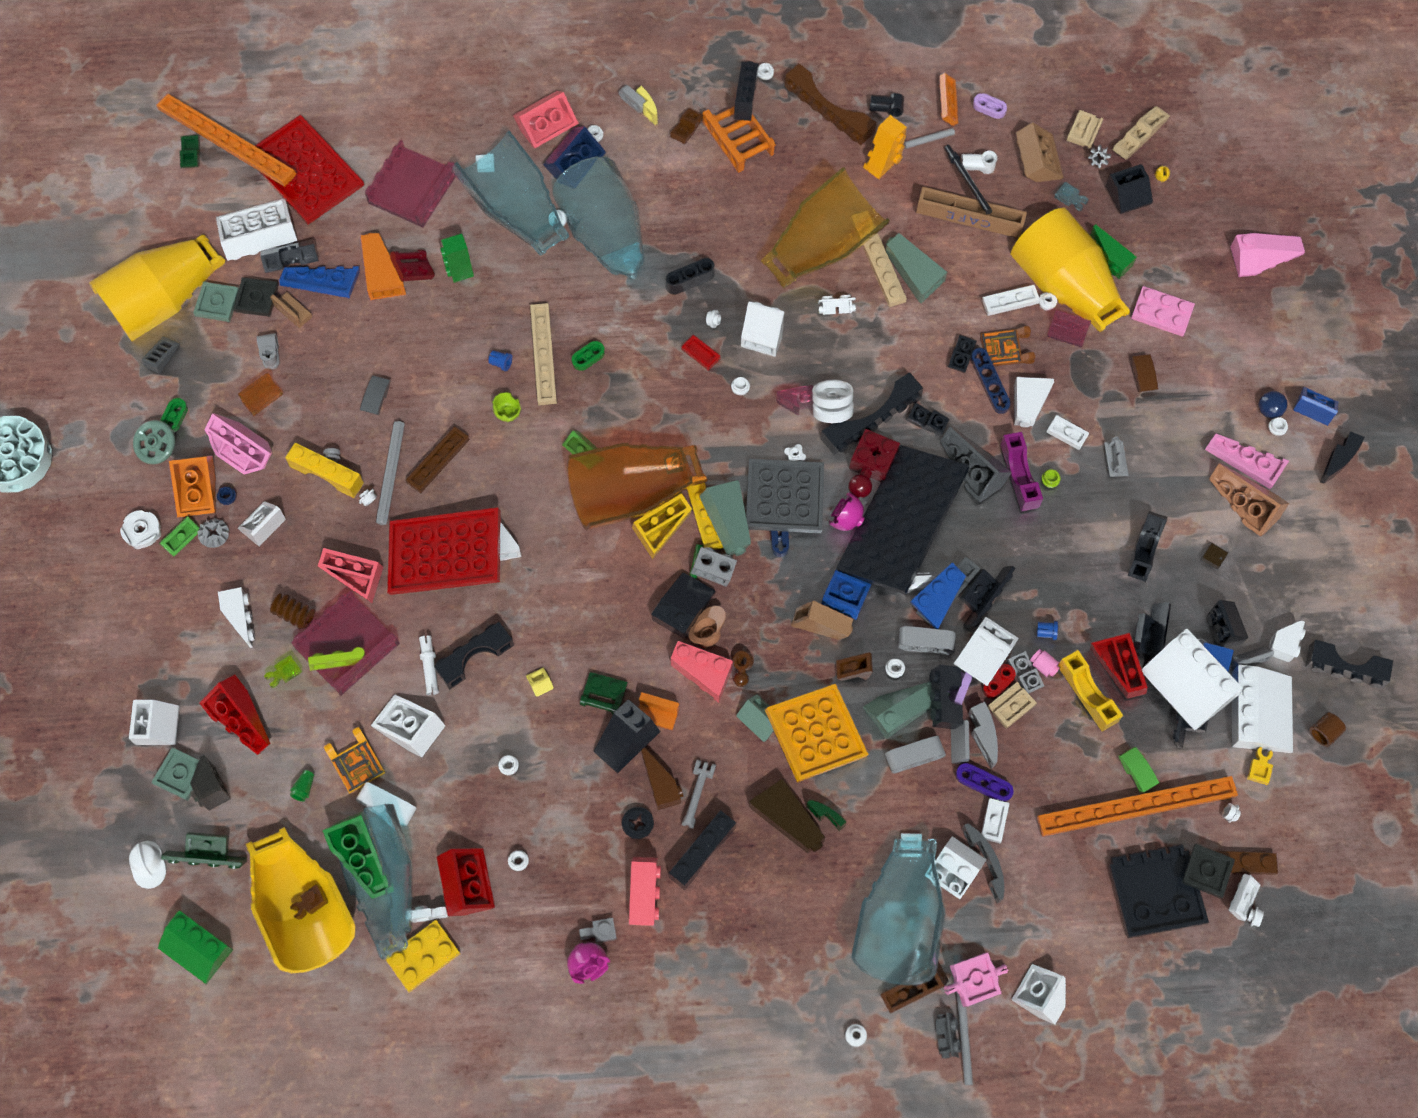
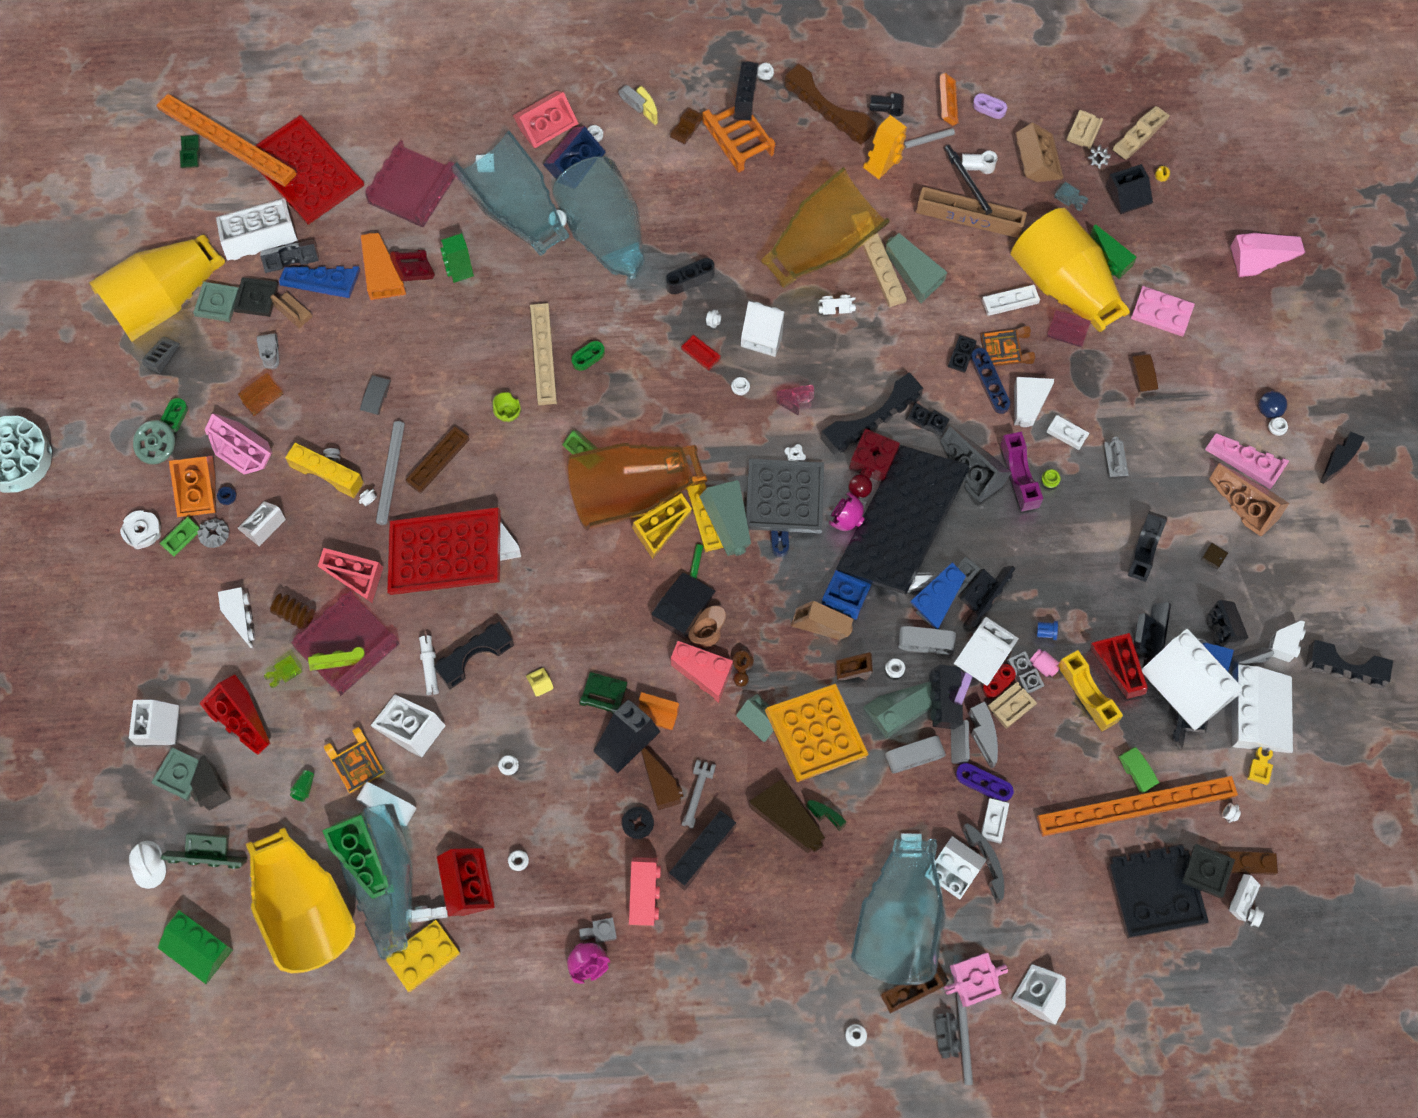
reddish brown plate [290,884,328,920] -> none
blue bush [488,350,513,371] -> none
light grey brick [691,547,737,587] -> none
white wheel [812,380,854,423] -> none
white plate [1039,293,1057,310] -> none
blue slope [1293,387,1338,426] -> none
reddish brown piece [1309,712,1346,747] -> none

